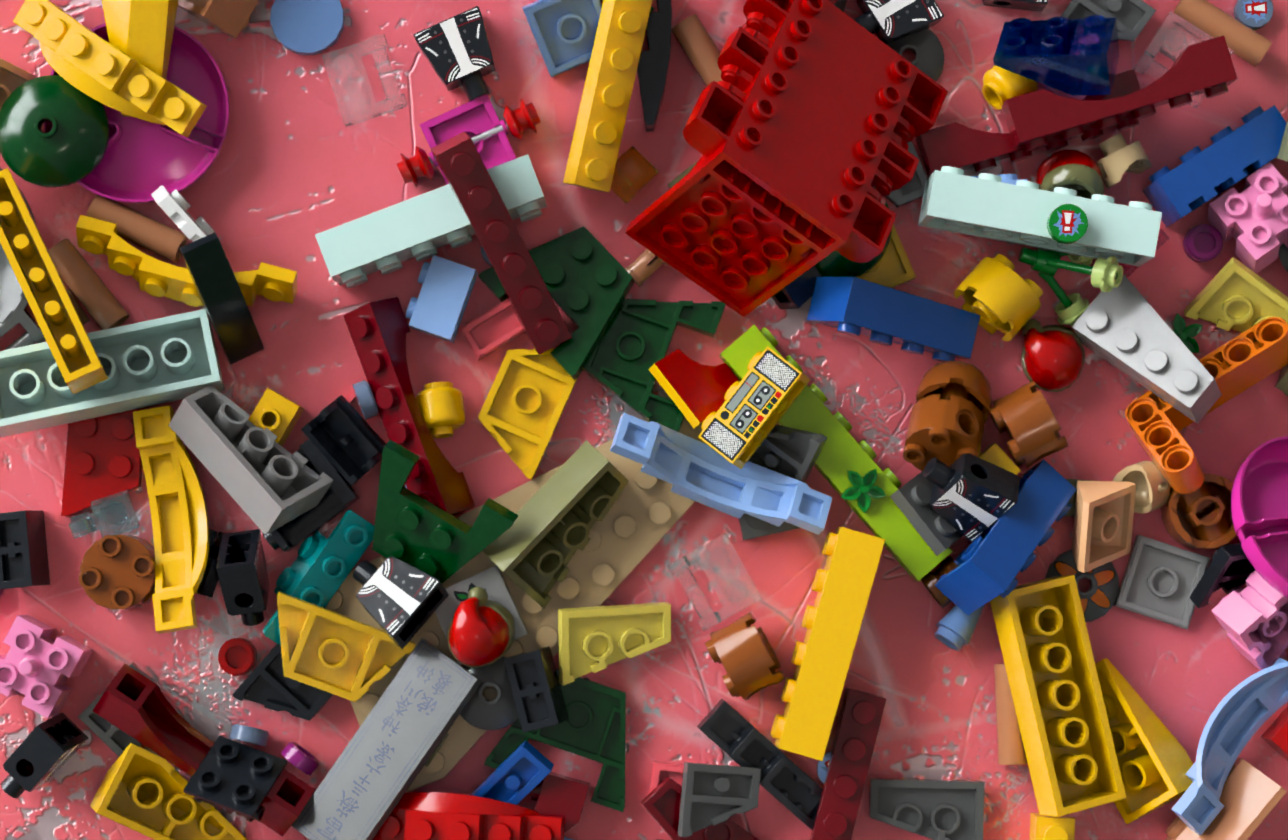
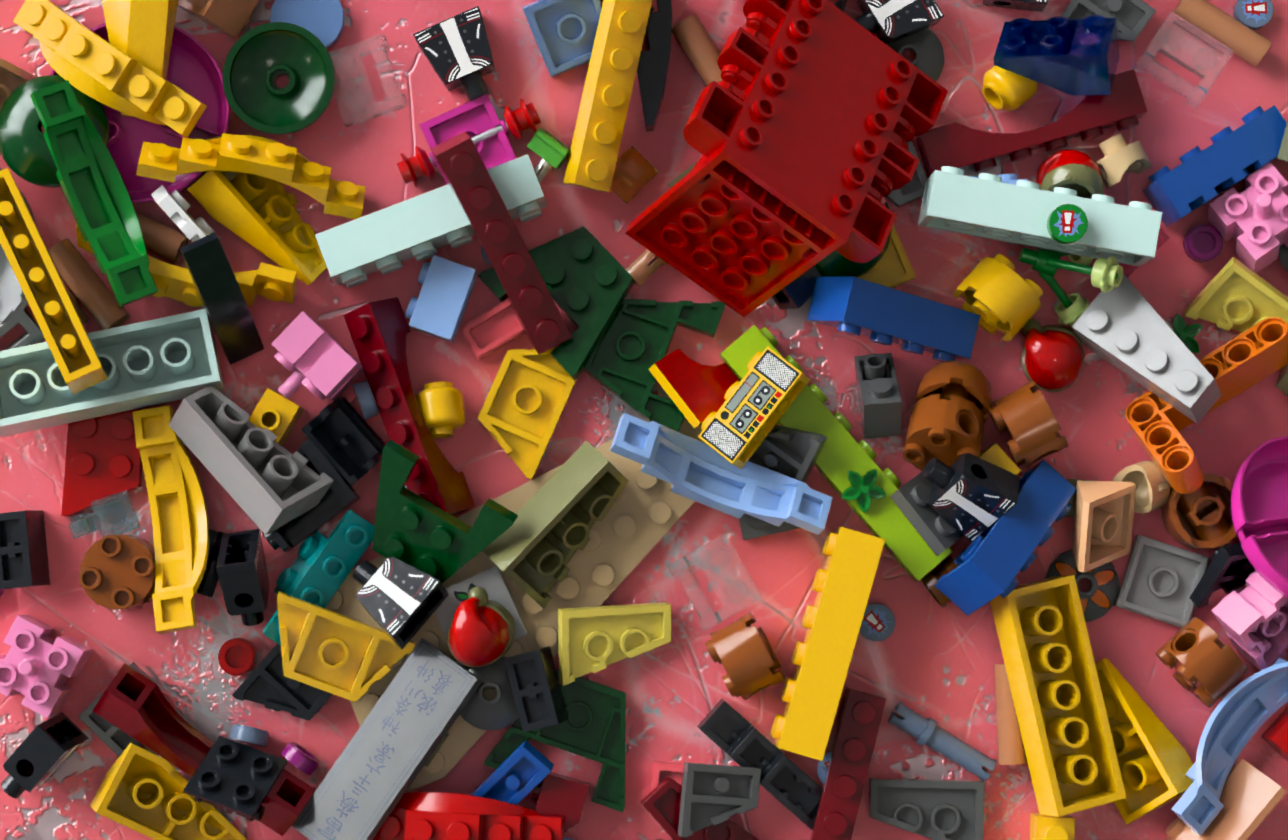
medium blue cone [934,605,985,651] -> none
dark red arch [1002,35,1238,151] -> none
none -> green piece [30,80,158,307]
none -> yellow piece [136,133,366,219]
none -> yellow wedge [187,134,327,285]
none -> dark green dish [223,22,335,135]
none -> bright pink brick [271,311,364,401]
none -> bright green piece [527,128,570,184]
none -> dark grey slope [854,353,902,439]
none -> tile [859,604,895,641]
none -> sand blue pin [888,702,996,781]
none -> dark orange brick [1155,617,1247,708]

